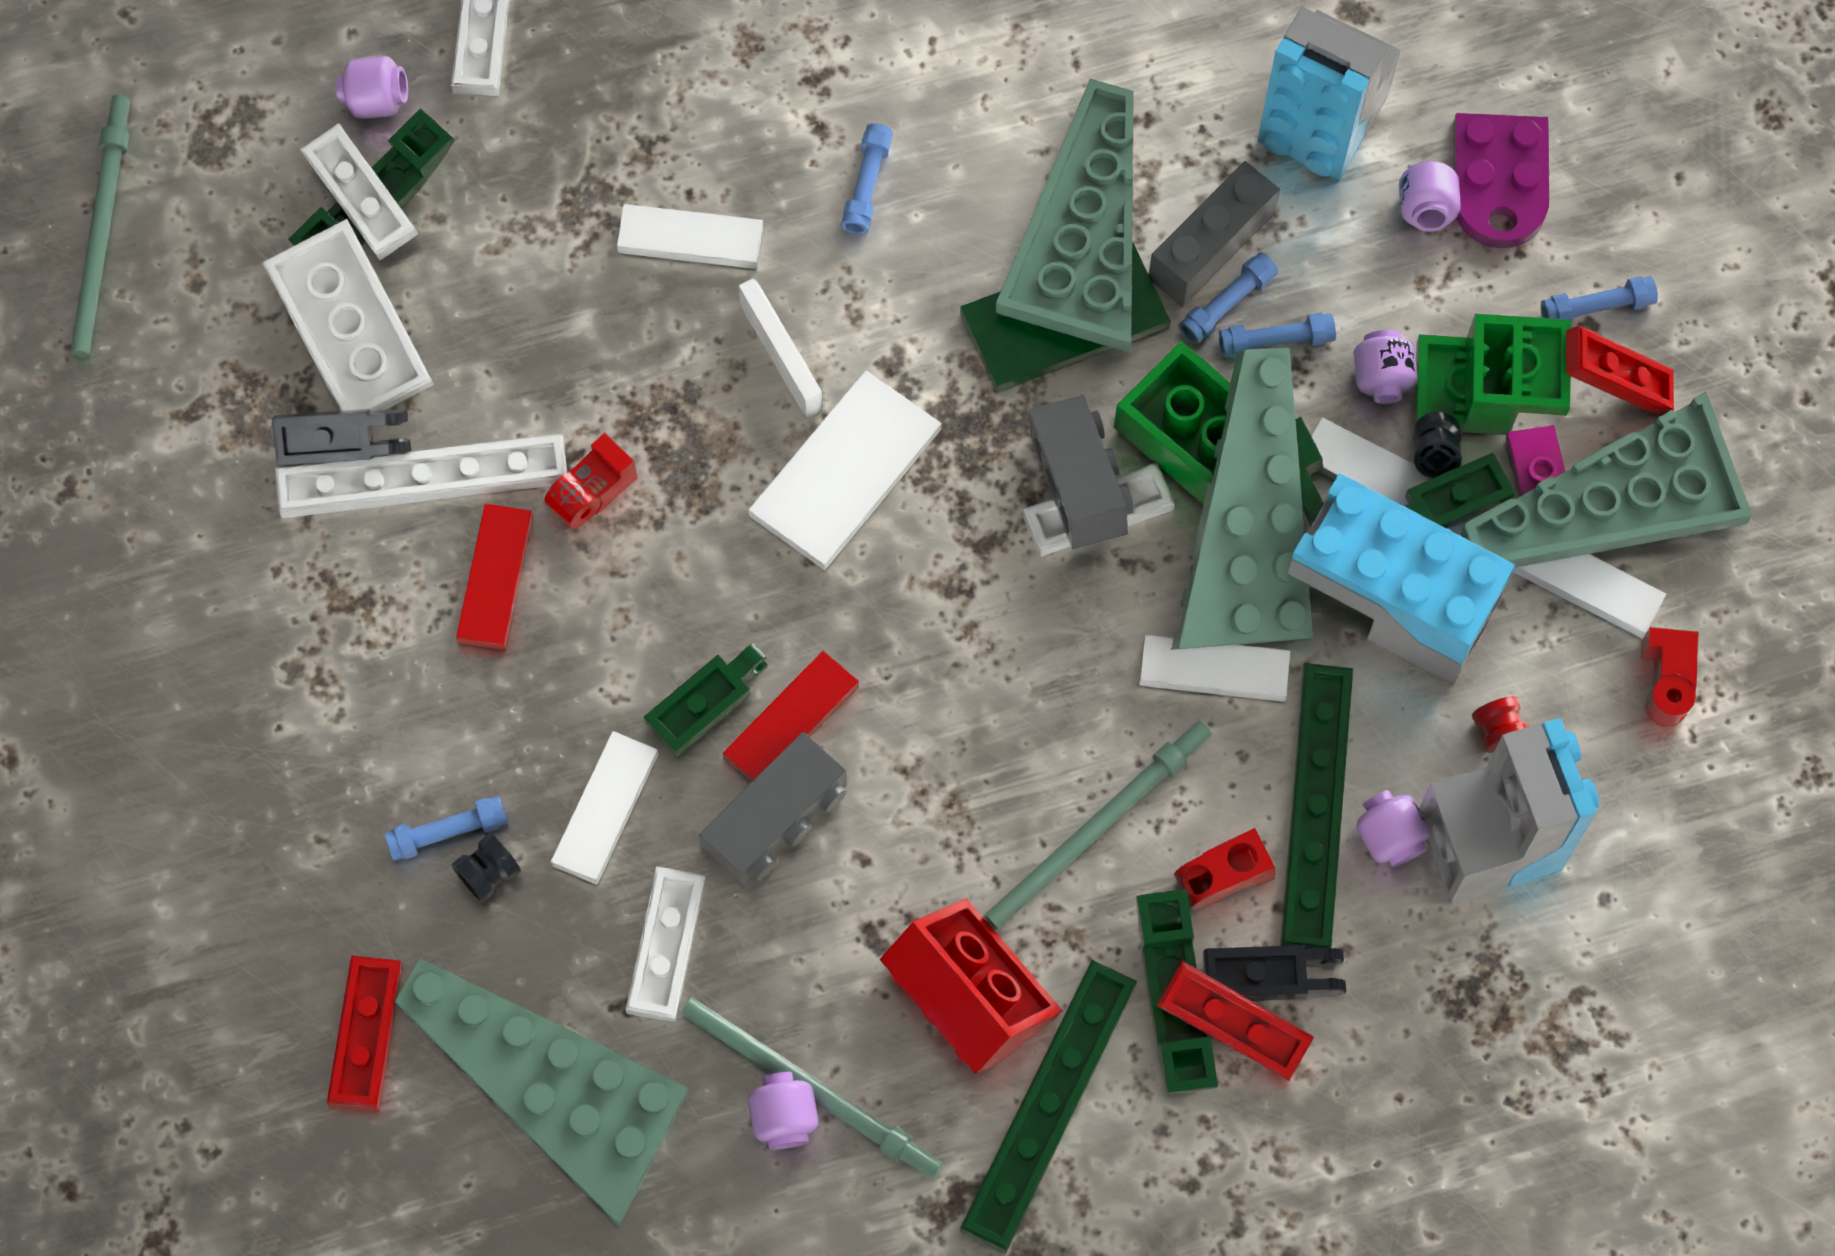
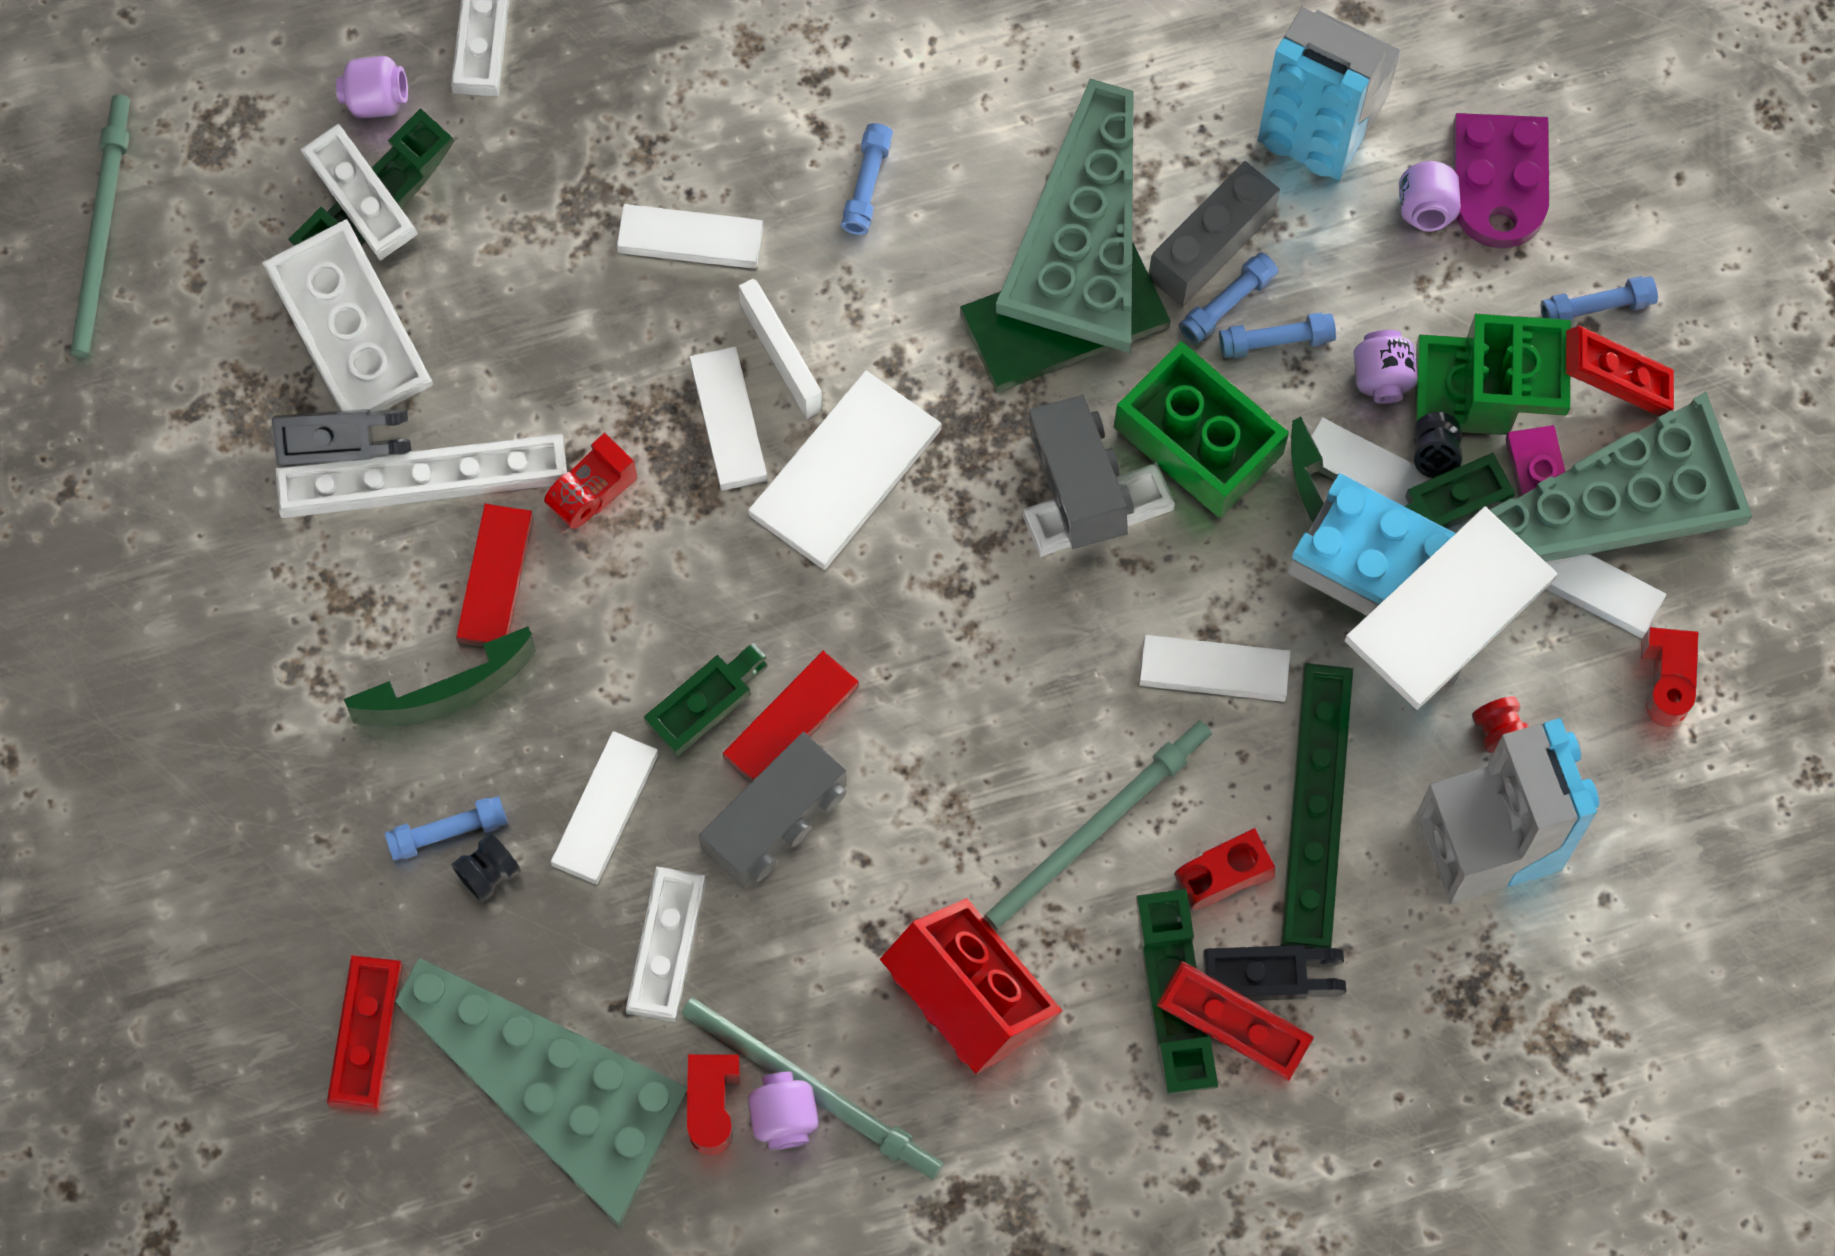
dark green tile [960,960,1137,1254] -> none
sand green wing [1171,348,1313,650] -> none
lavender head [1356,790,1430,868] -> none
none -> dark green slope [344,626,536,727]
none -> red leg [687,1054,741,1156]
none -> white tile [690,347,768,491]
none -> white tile [1345,507,1558,710]

